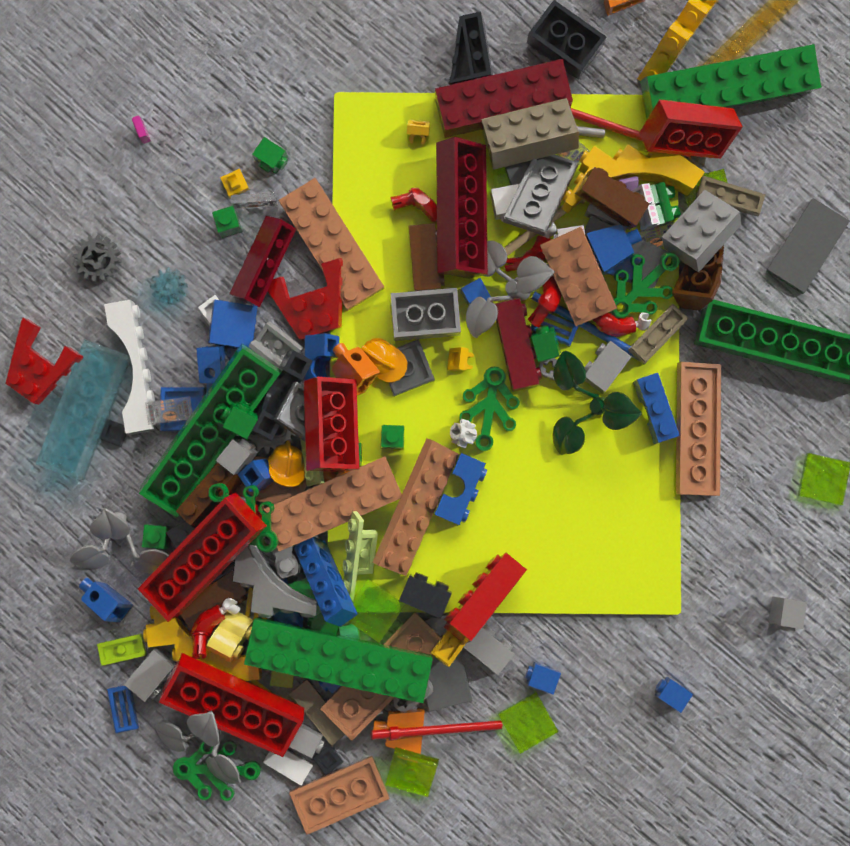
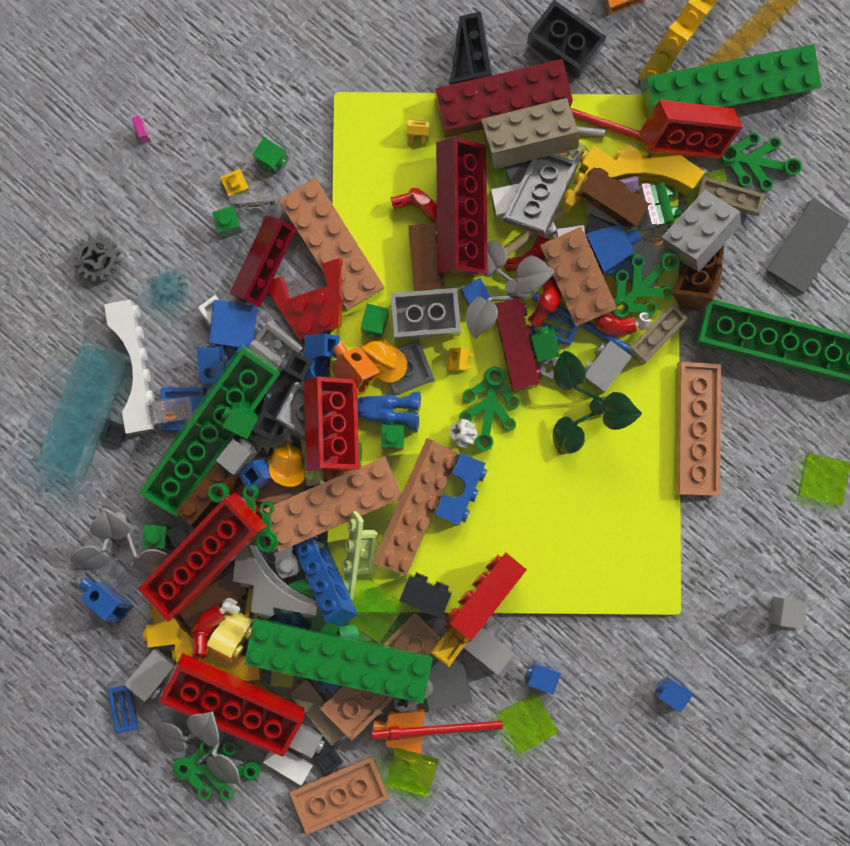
red wing [5,317,84,405] -> none
lime plate [97,633,147,666] -> none
blue arch [633,373,680,444] -> none
none -> blue piece [357,391,421,433]
none -> green brick [360,303,389,339]
none -> green plant [718,132,802,192]

